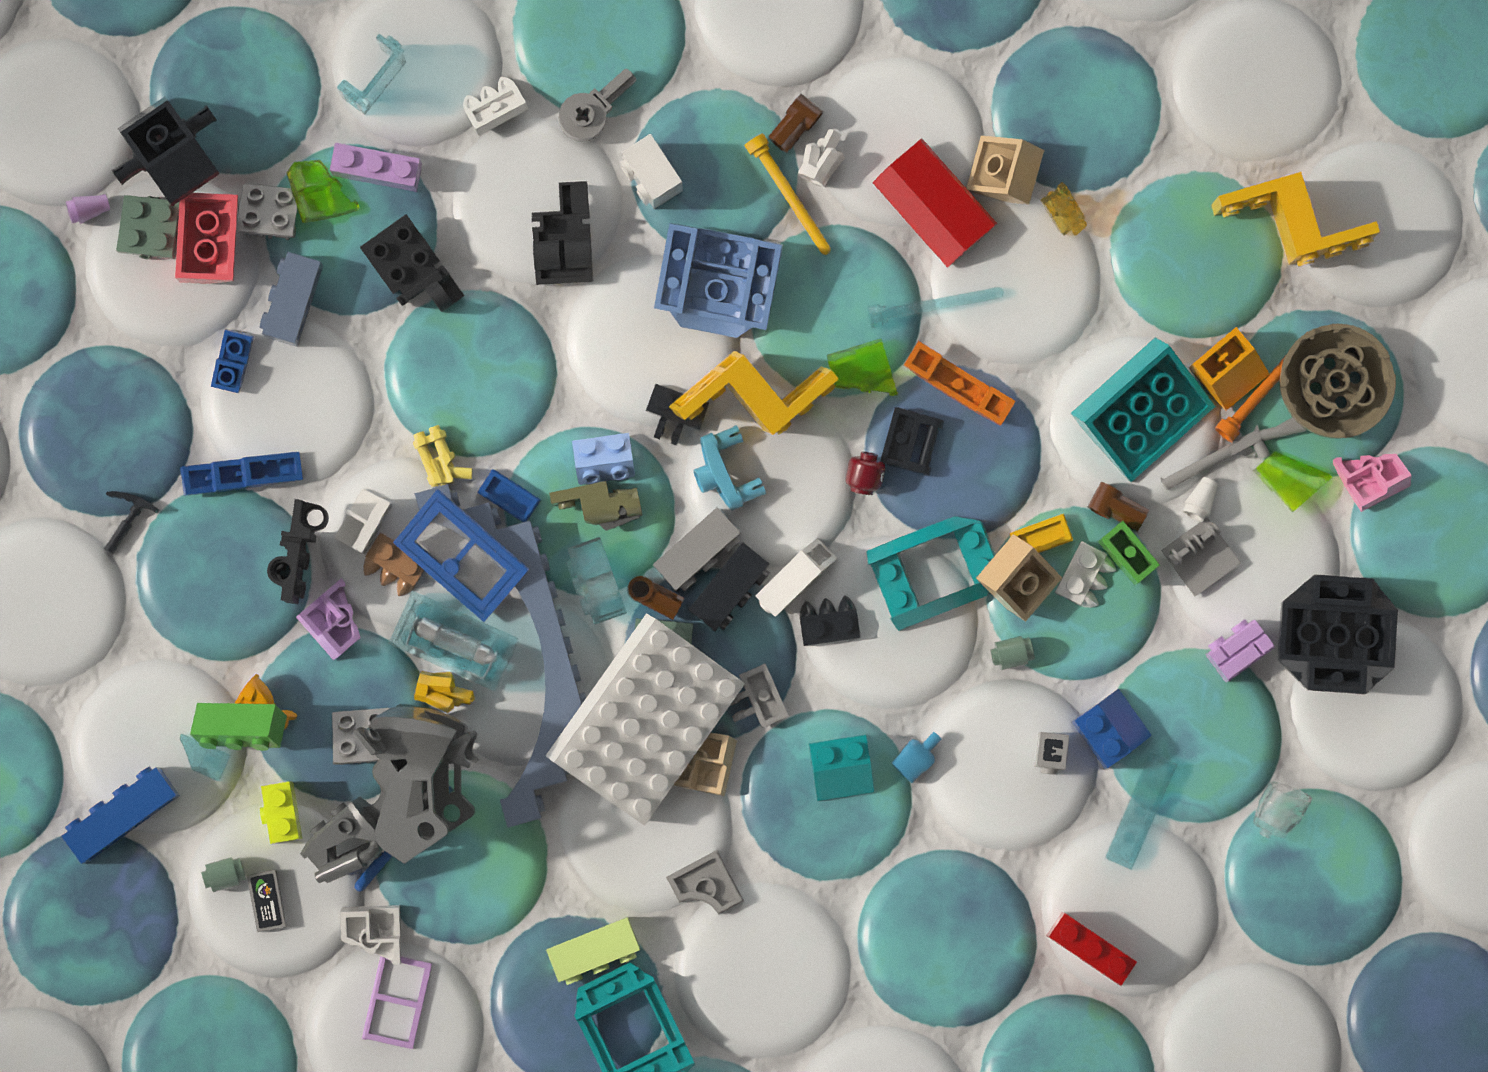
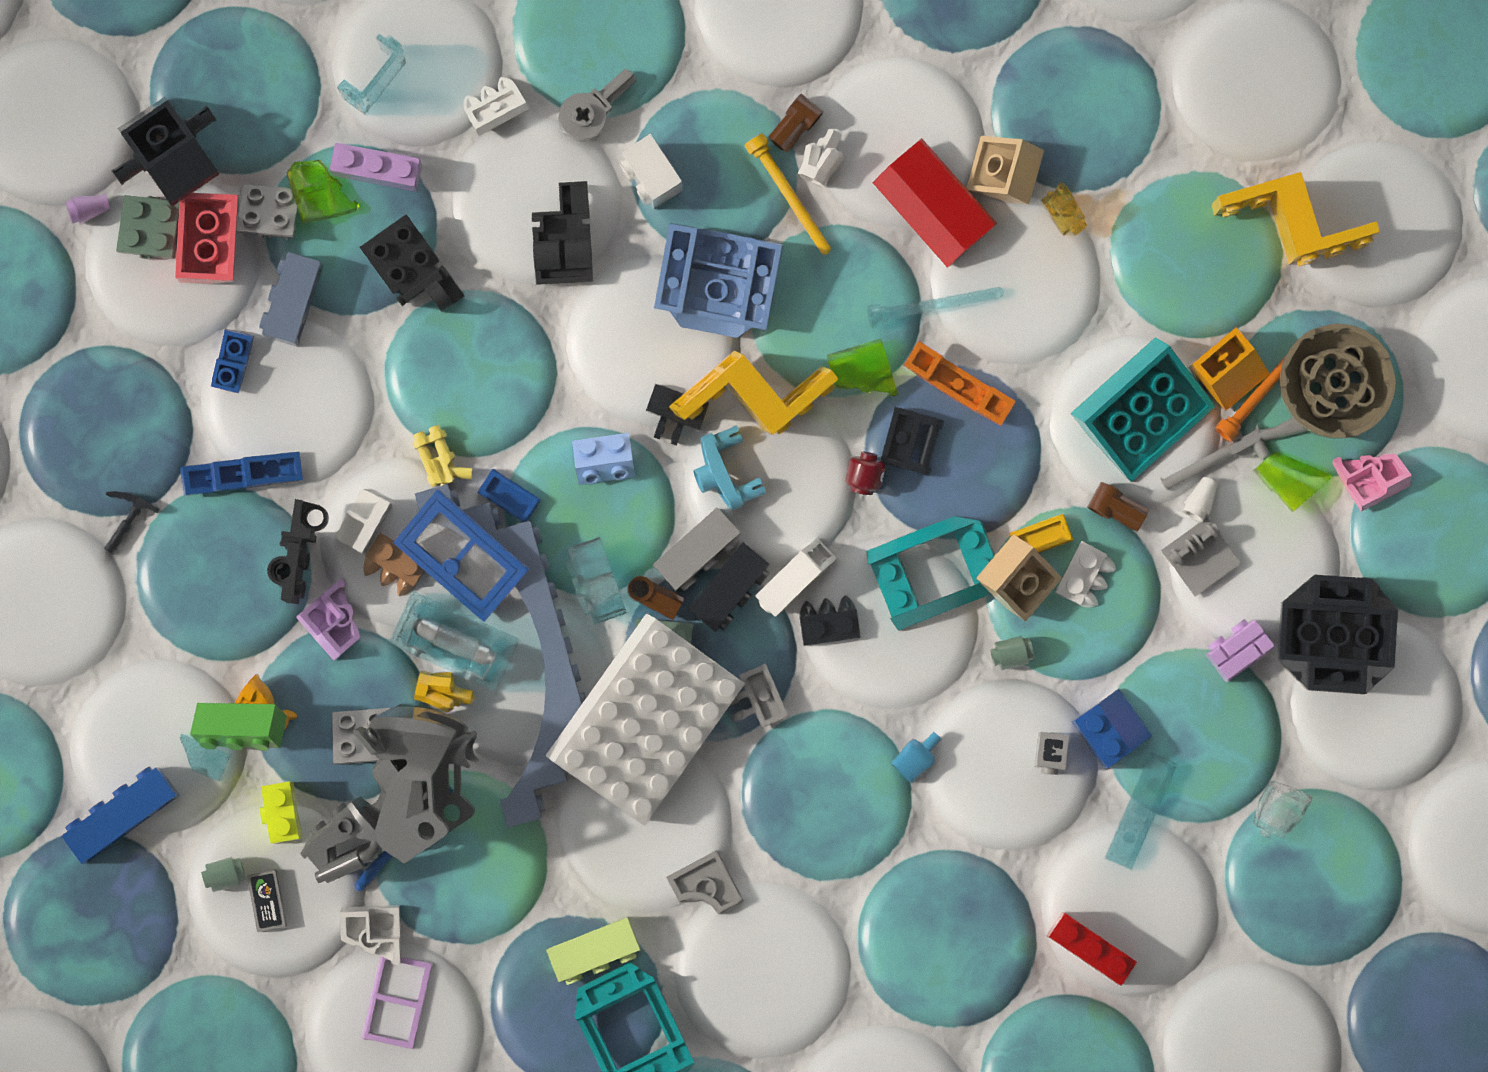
olive plate [549,481,642,531] -> none
tan slope [673,733,737,796] -> none
teal slope [808,735,874,801] -> none
bright green brick [1097,521,1160,586] -> none

